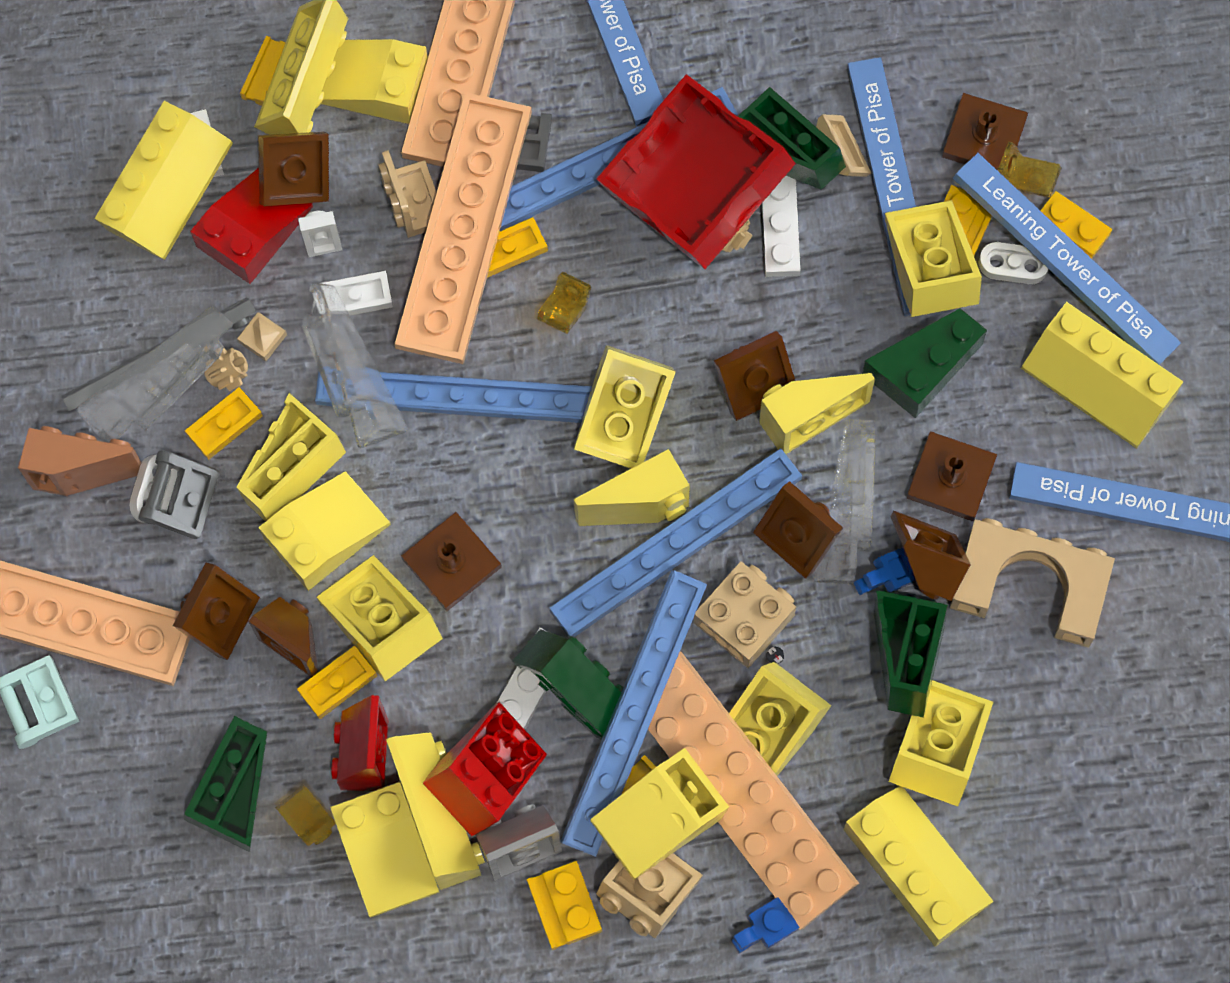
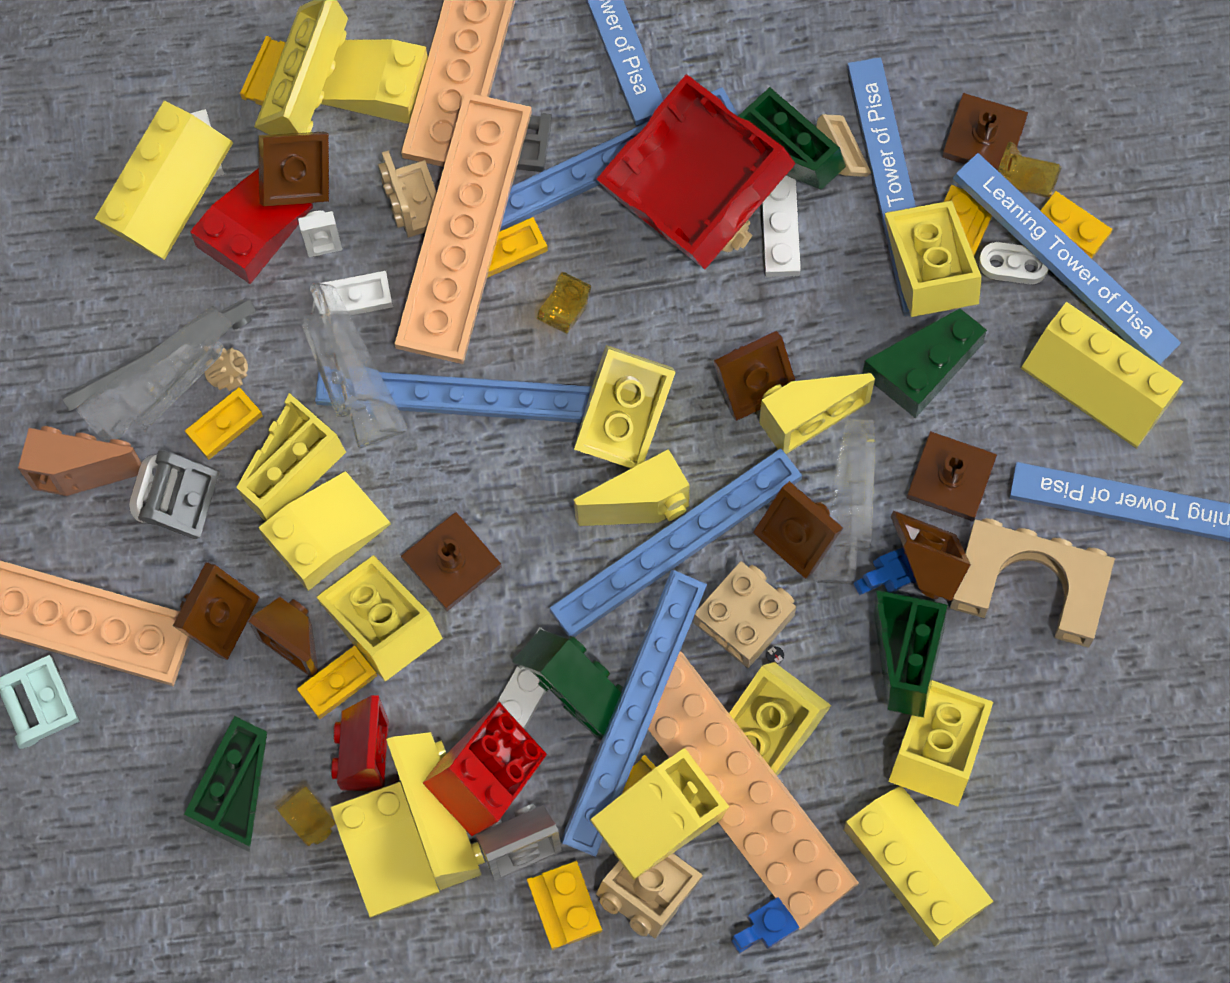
tan tile [237,312,287,361] -> none

